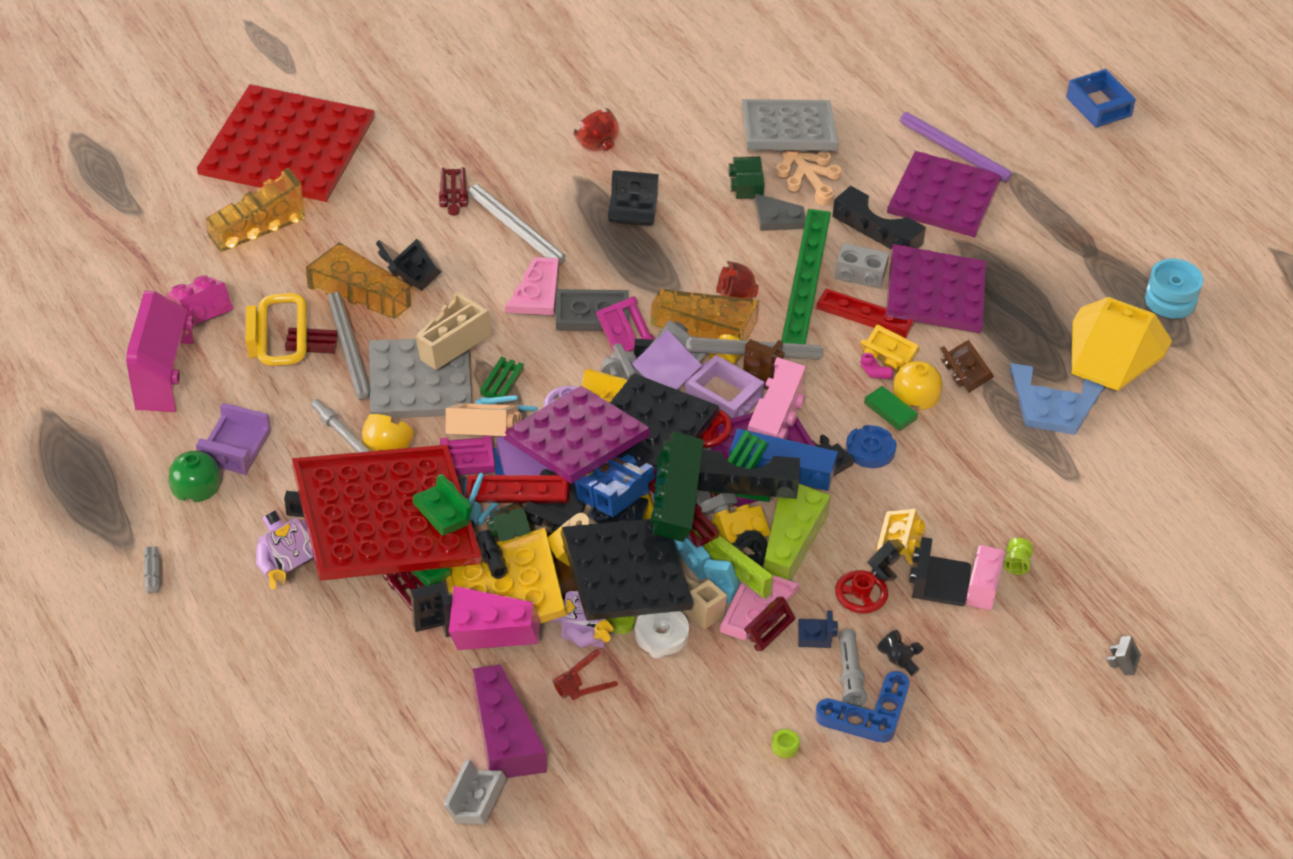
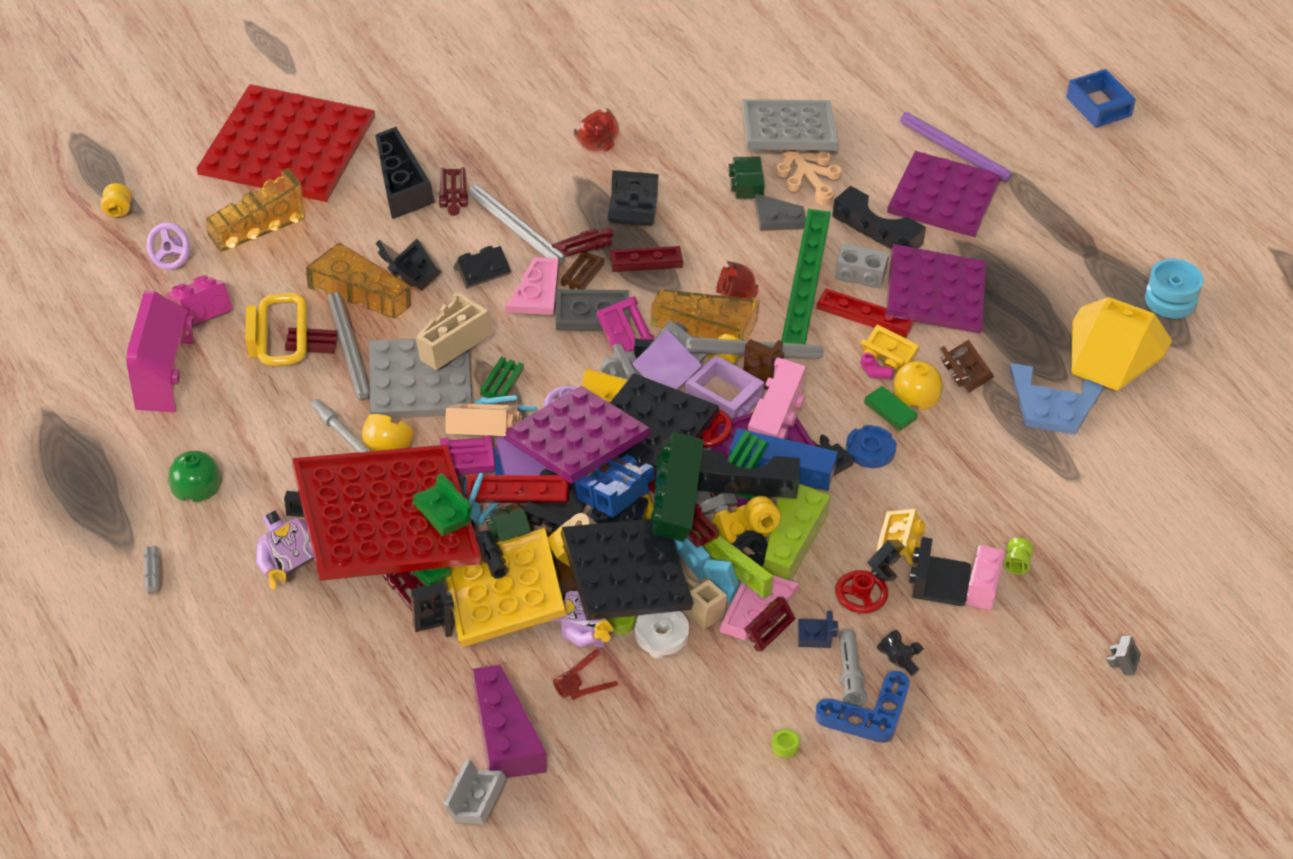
medium lavender panel [196,403,271,475] -> none
dark pink wedge [449,586,540,650] -> none
none -> yellow piece [101,183,132,218]
none -> lavender piece [147,222,190,270]
none -> black wedge [375,127,435,219]
none -> black bracket [453,246,512,289]
none -> dark red piece [552,228,613,257]
none -> reddish brown tile [561,252,604,290]
none -> dark red tile [610,246,683,272]
none -> yellow piece [744,496,781,534]

